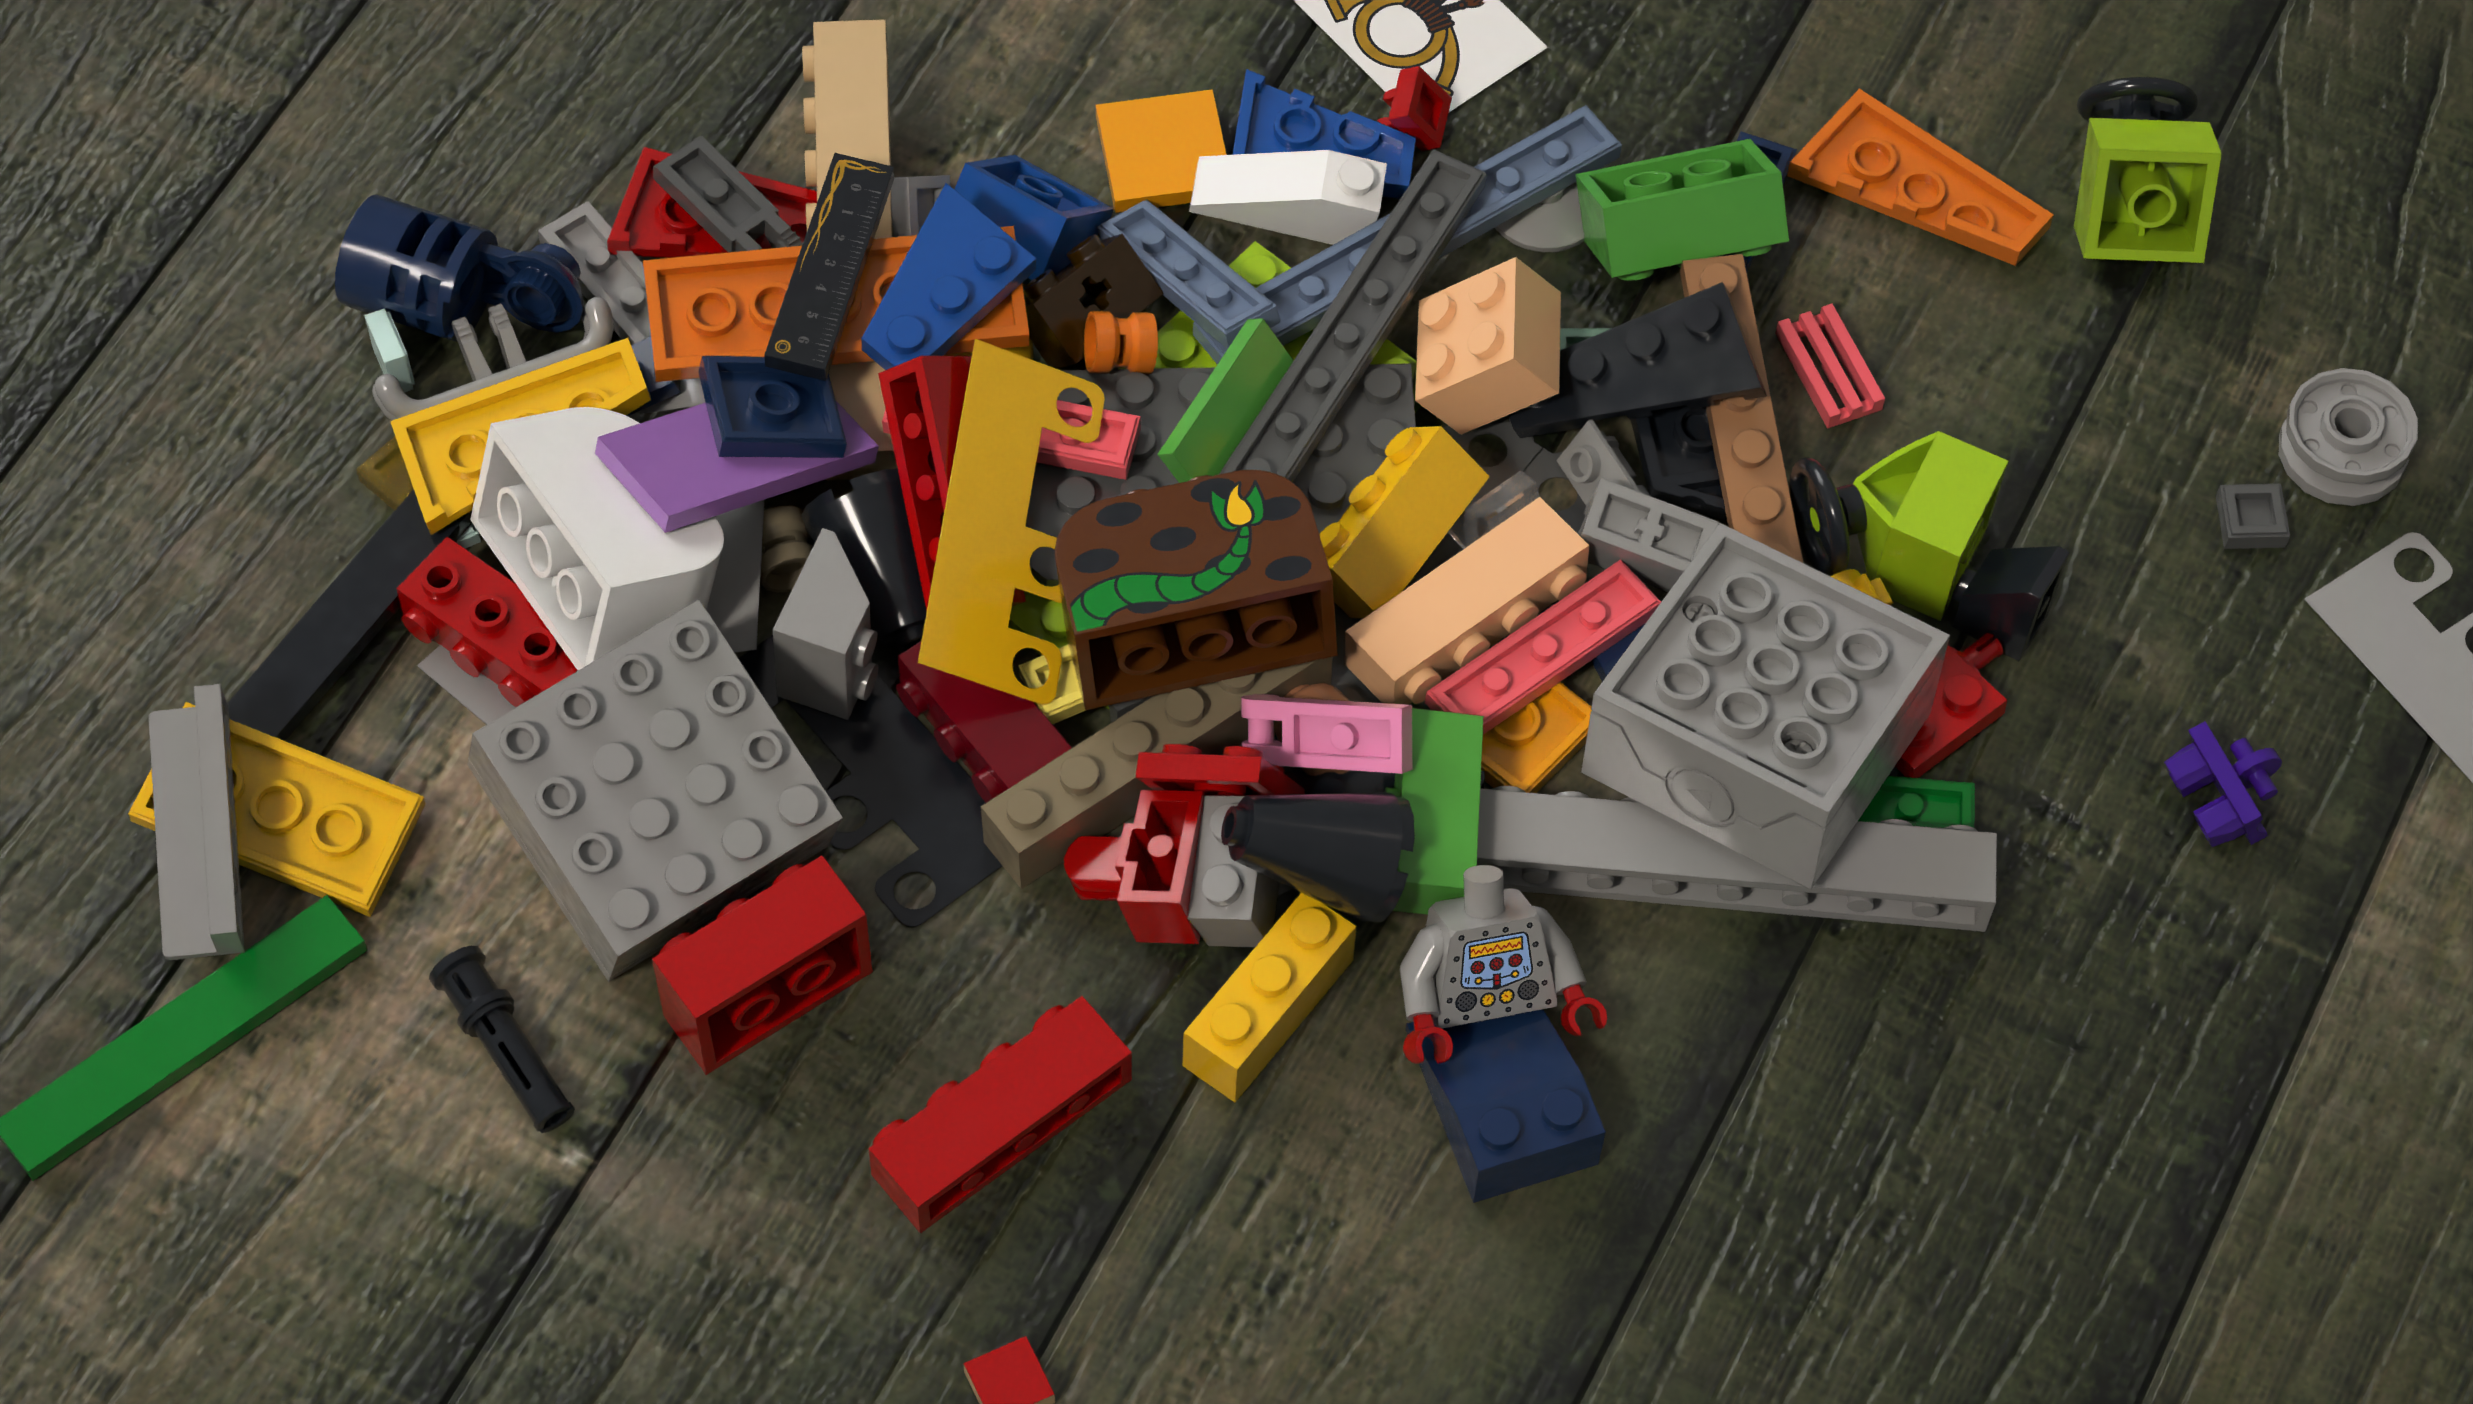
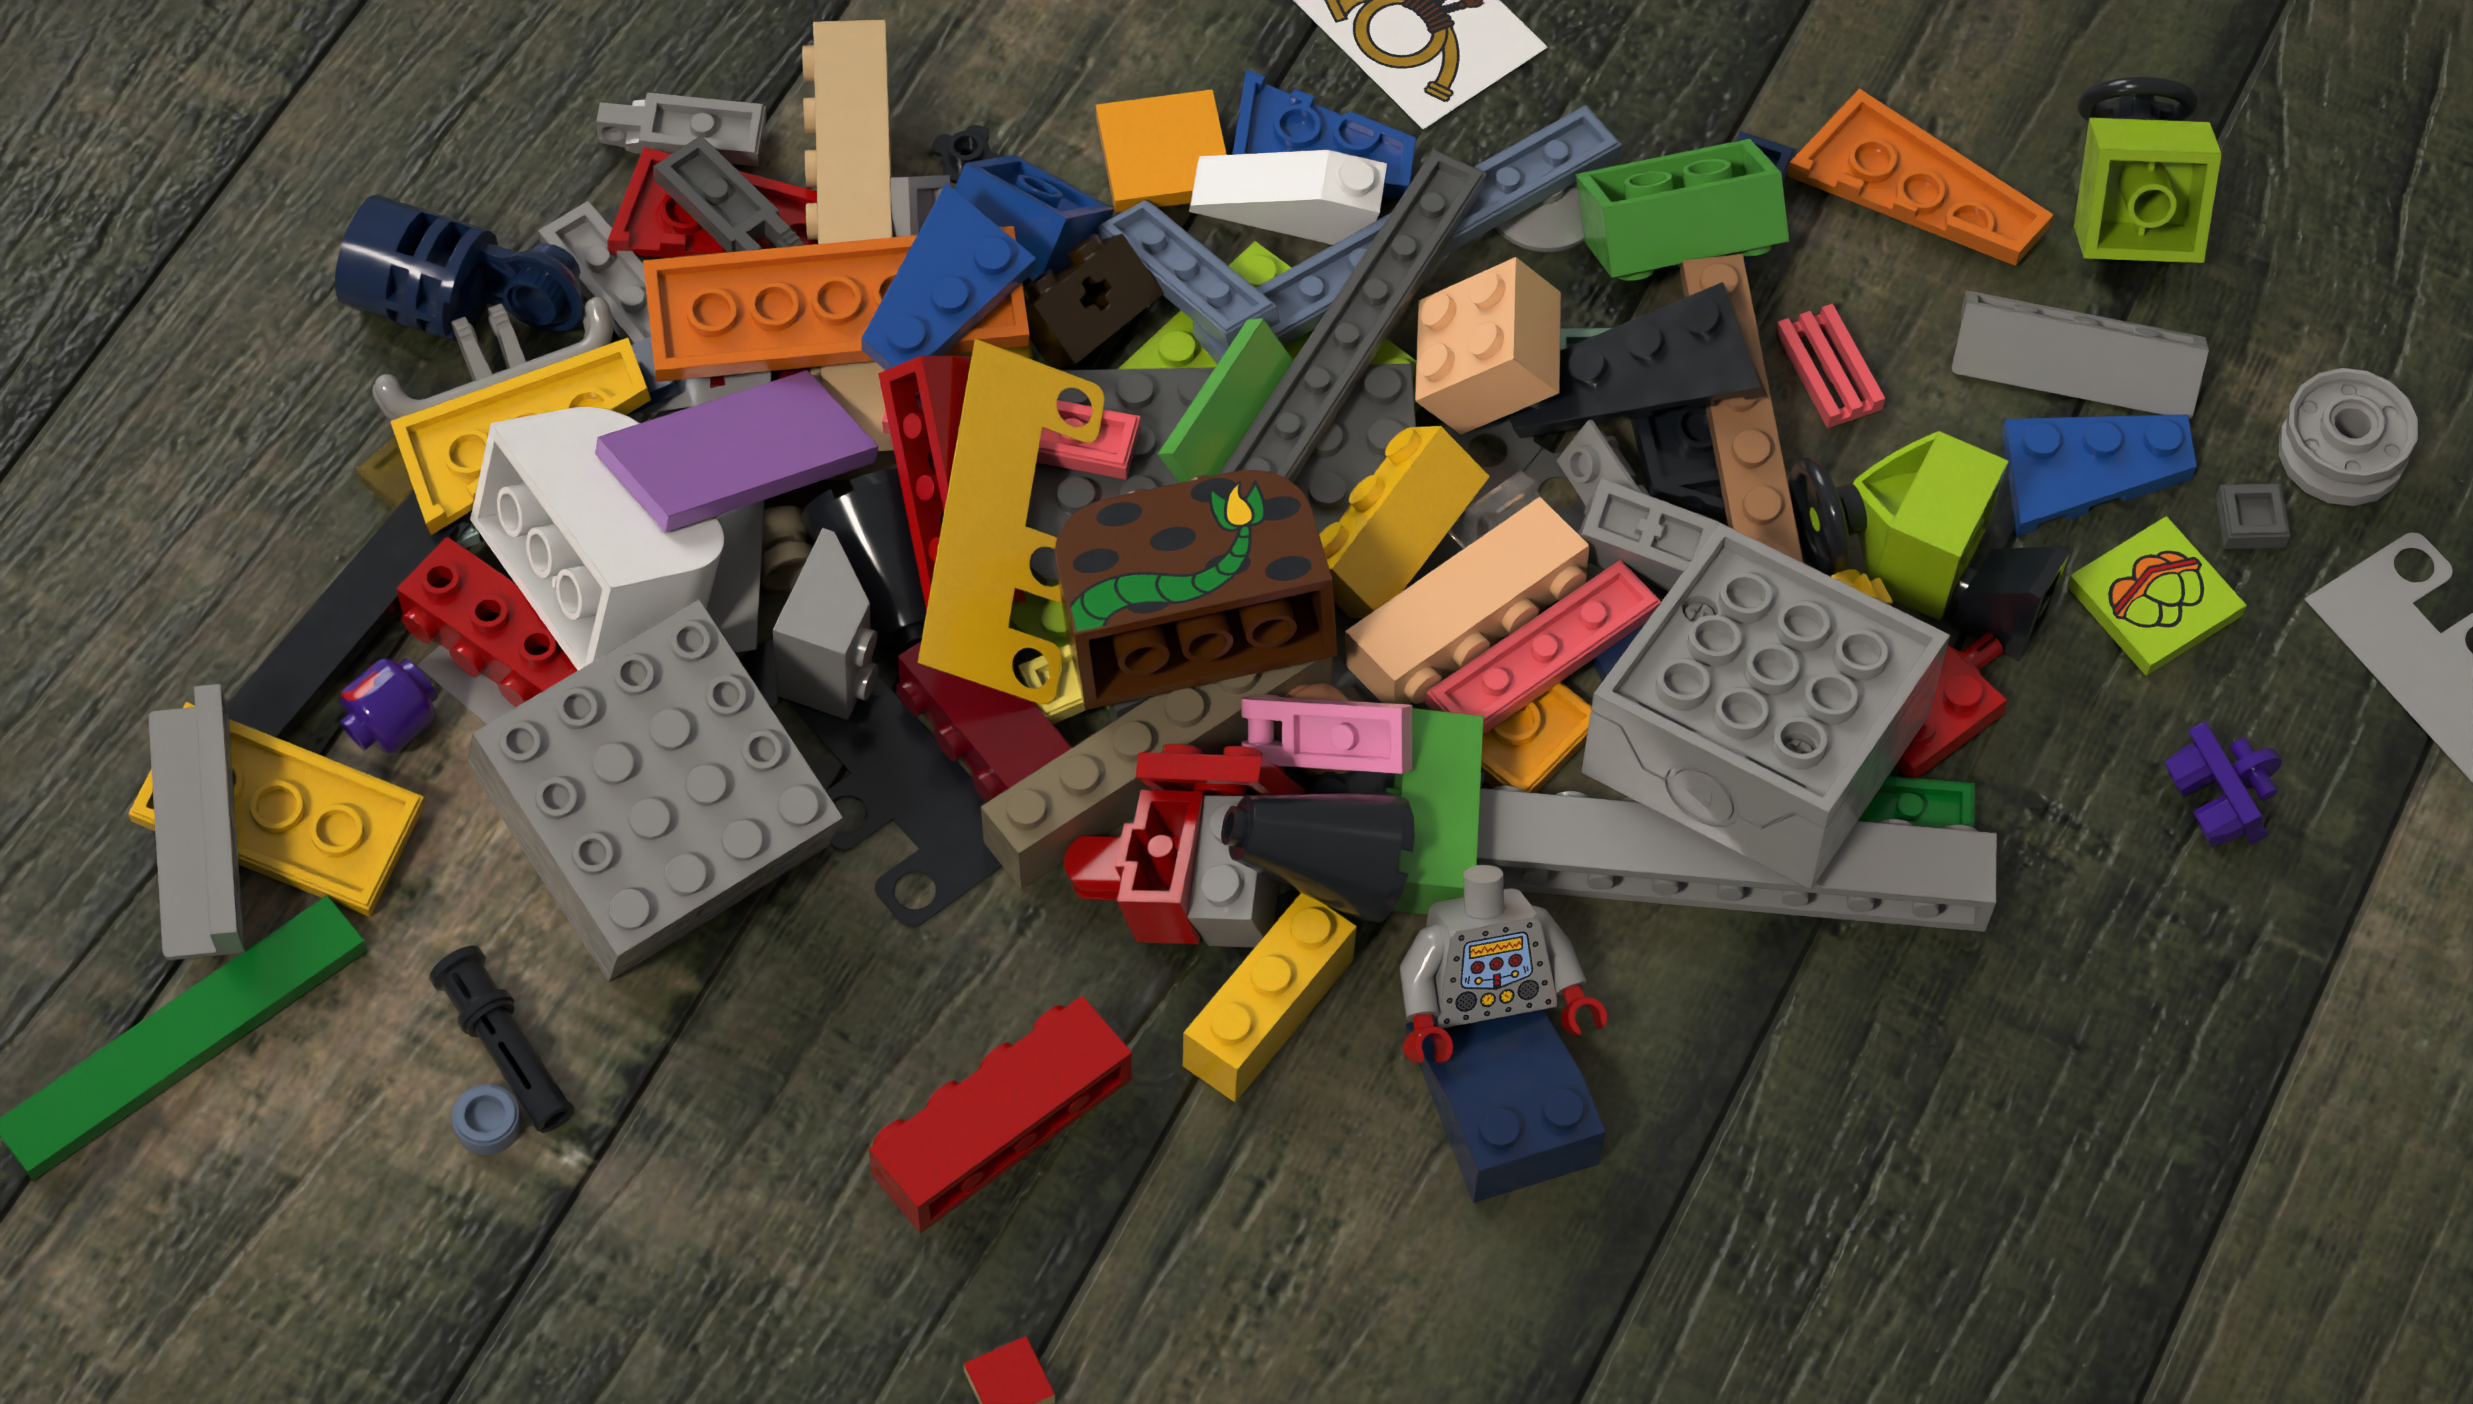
light aqua tile [364,308,415,392] -> none
red brick [652,855,873,1075] -> none
dark blue tile [699,356,847,458] -> none
black tile [764,153,894,381] -> none
orange wheel [1084,311,1158,374] -> none
red tile [1377,66,1452,151] -> none
none -> dark purple head [340,659,438,753]
none -> sand blue tile [452,1084,522,1155]
none -> light grey hinge [596,92,766,167]
none -> black plate [932,125,999,184]
none -> light grey panel [1952,290,2209,419]
none -> blue wing [2002,414,2197,537]
none -> lime tile [2067,516,2247,676]

